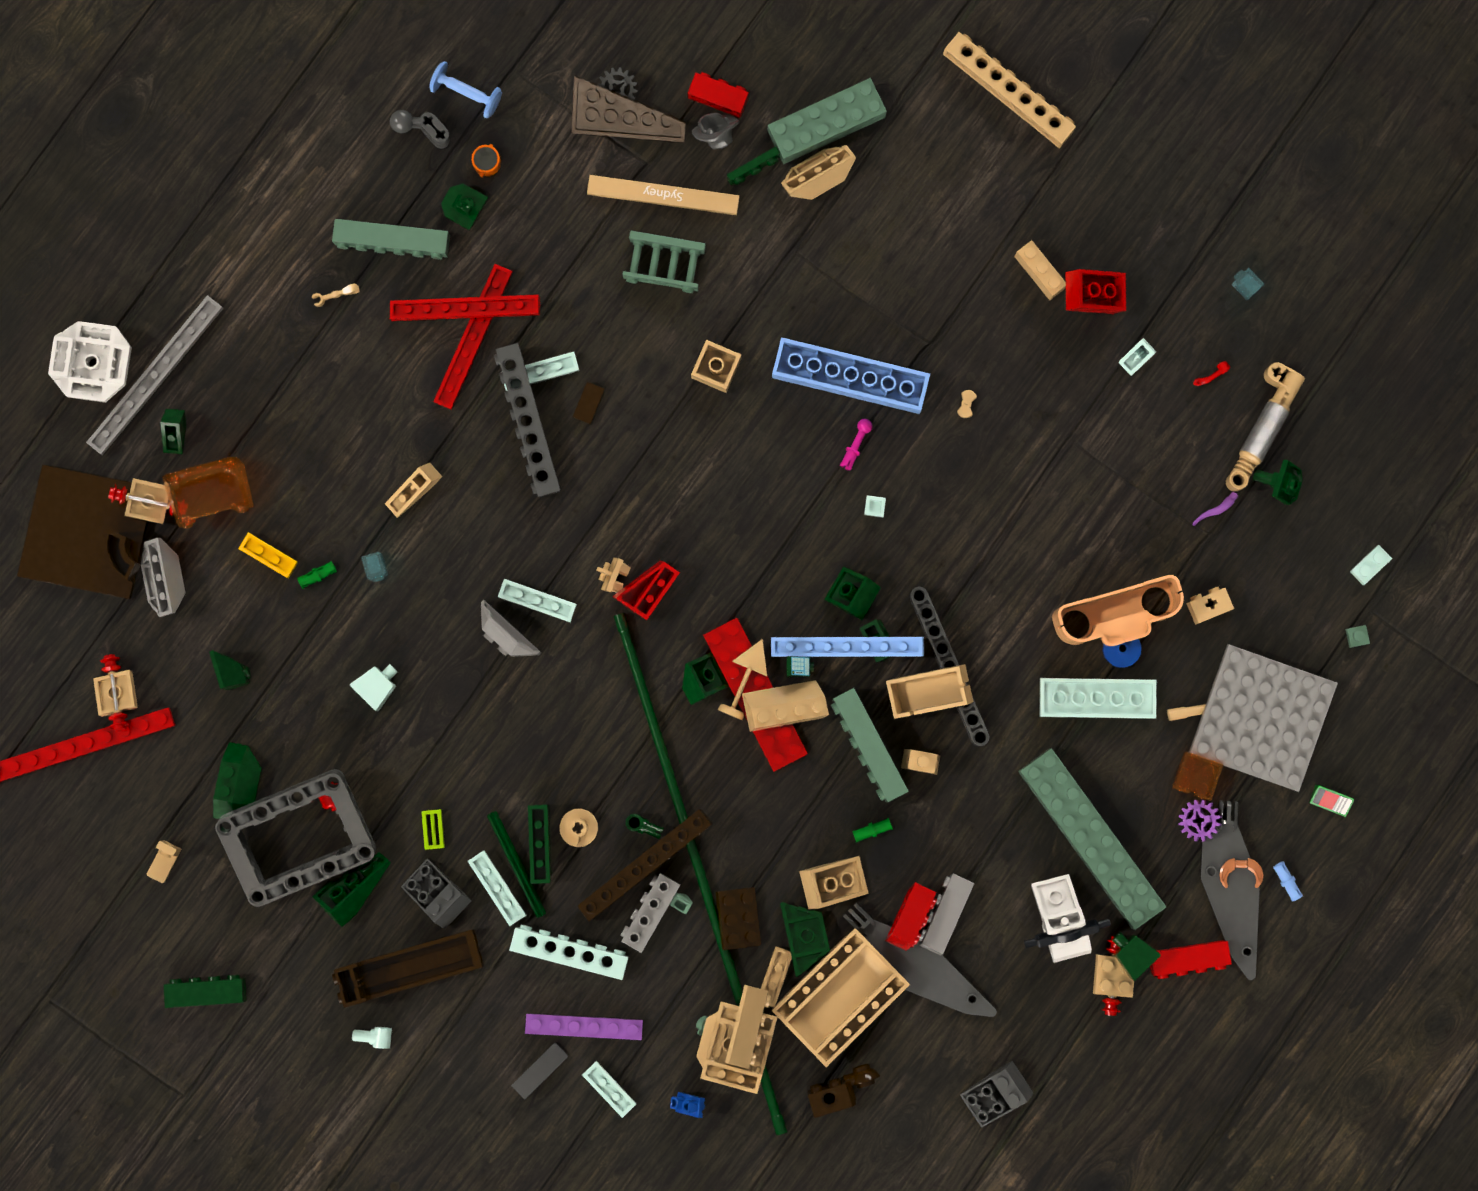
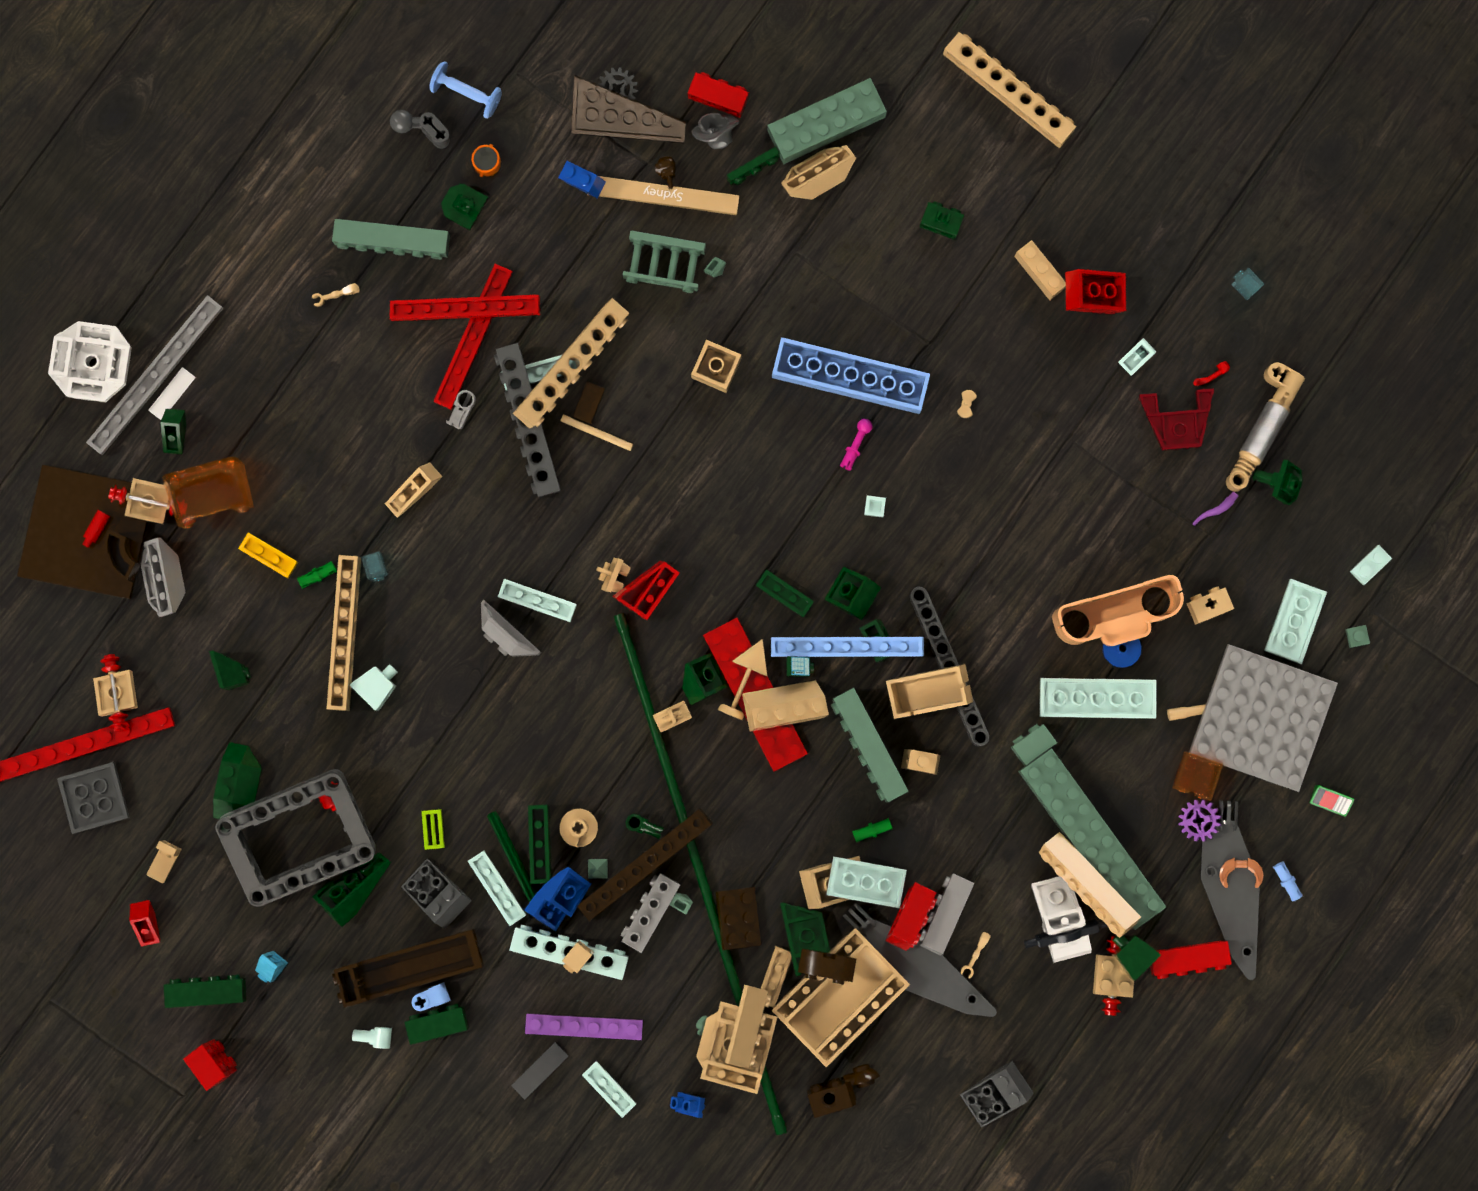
none -> dark grey plate [57,762,130,834]
none -> red cylinder [82,510,110,548]
none -> red slope [129,900,160,946]
none -> white sticker [148,367,196,420]
none -> red brick [183,1039,237,1091]
none -> medium azure slope [255,951,288,983]
none -> tan brick [327,555,361,711]
none -> dark green brick [404,1004,469,1045]
none -> light blue piece [412,982,451,1011]
none -> light grey piece [446,390,476,429]
none -> tan brick [513,298,629,428]
none -> blue slope [524,867,591,931]
none -> blue brick [558,161,606,199]
none -> tan bar [561,414,633,451]
none -> tan brick [562,940,594,973]
none -> sand green slope [588,859,608,879]
none -> tan hips [653,701,692,733]
none -> dark brown piece [655,156,675,189]
none -> sand green slope [704,257,726,277]
none -> dark green plate [756,570,814,618]
none -> dark brown brick [798,949,857,985]
none -> light aqua tile [826,856,907,908]
none -> dark green brick [920,202,964,240]
none -> tan piece [960,932,990,978]
none -> sand green brick [1011,724,1057,766]
none -> tan brick [1039,832,1141,938]
none -> dark red wing [1139,388,1214,451]
none -> light aqua tile [1264,579,1327,664]

